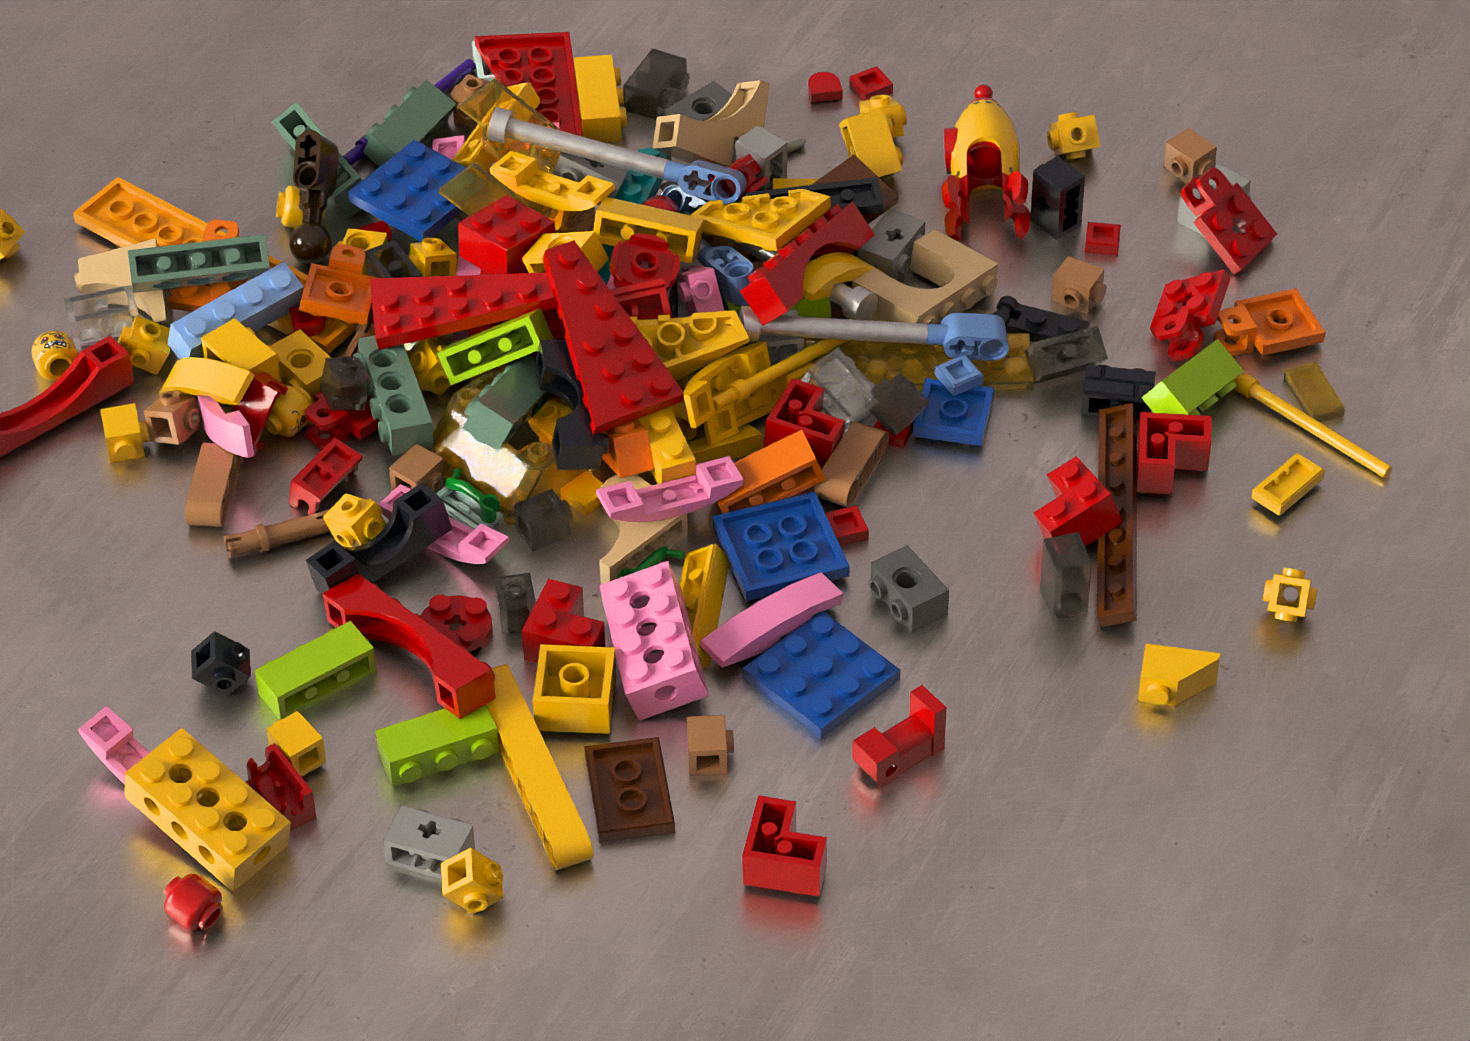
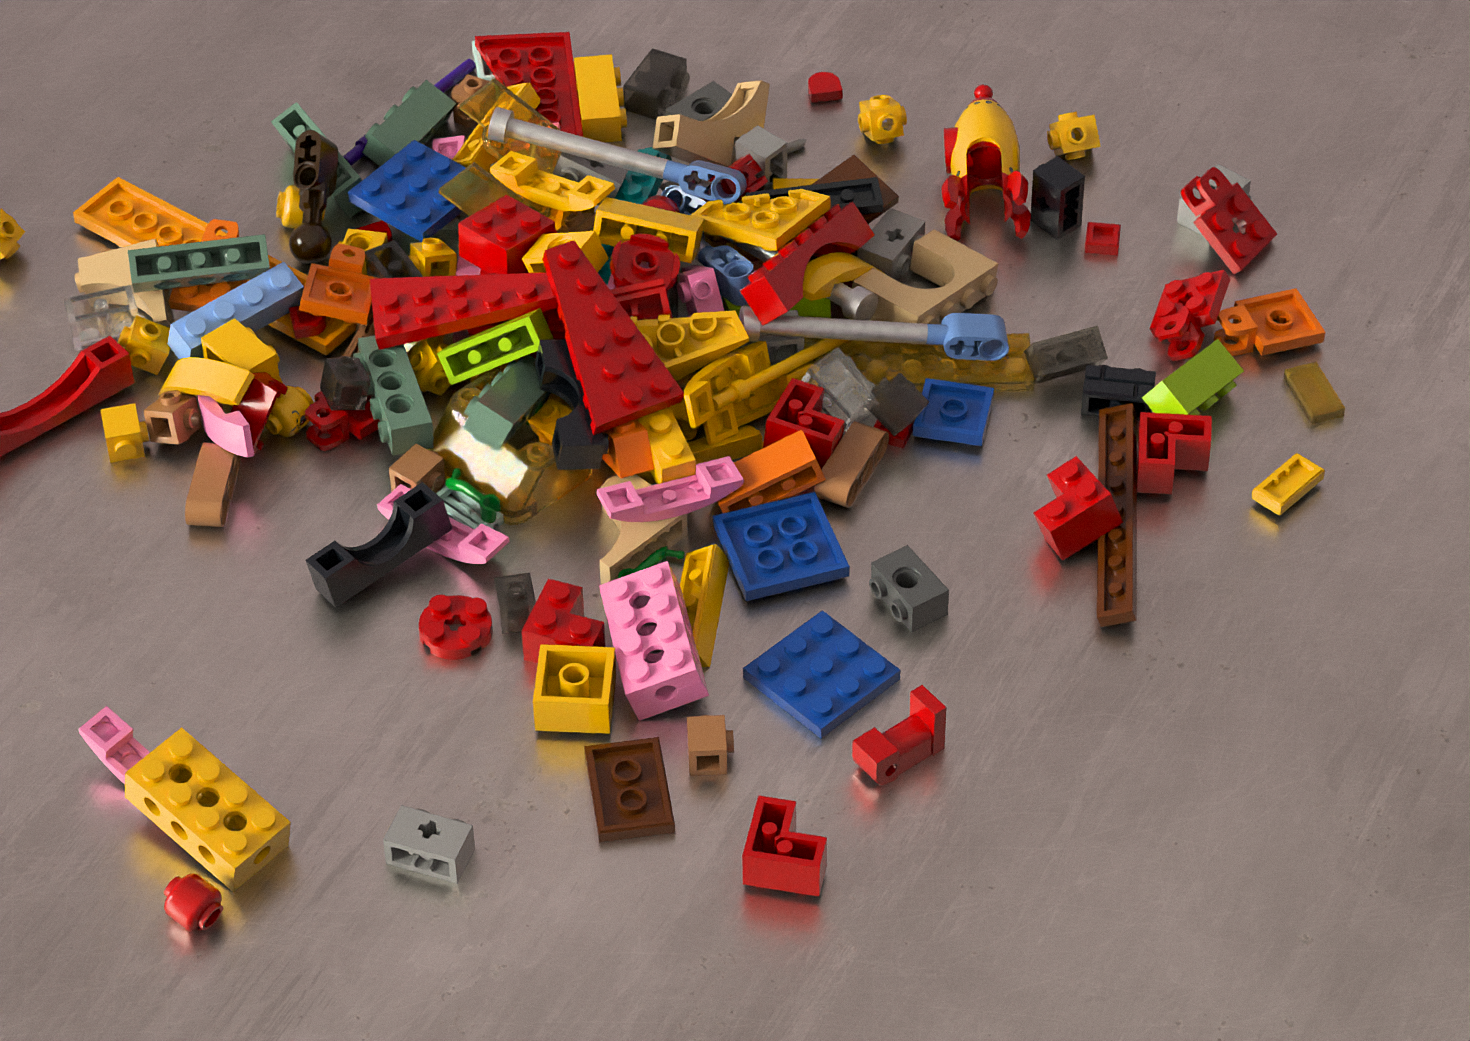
yellow head [32,330,79,382] -> none
black brick [191,631,251,696] -> none
medium nougat pin [224,510,331,558] -> none
red hinge [245,743,317,832] -> none
lime brick [255,621,377,720] -> none
yellow brick [266,711,326,777] -> none
yellow brick [271,330,342,402] -> none
red hinge [288,437,363,515] -> none
red arch [322,574,496,719] -> none
yellow brick [323,493,386,547] -> none
lime brick [375,704,500,787] -> none
yellow brick [441,848,503,914] -> none
yellow beam [486,664,594,870] -> none
clear smoke brick [514,489,573,552] -> none
yellow tile [560,470,604,516] -> none
bright pink slope [700,572,844,668] -> none
red tile [825,505,869,547] -> none
yellow brick [839,108,903,179] -> none
red tile [849,66,893,101] -> none
medium blue tile [935,354,983,396] -> none
black plate [992,296,1090,354] -> none
clear smoke brick [1040,532,1092,620] -> none
medium nougat brick [1051,256,1107,314] -> none
yellow slope [1138,643,1220,706] -> none
medium nougat brick [1163,128,1217,183] -> none
yellow bar [1234,373,1392,479] -> none
yellow brick [1263,567,1318,622] -> none

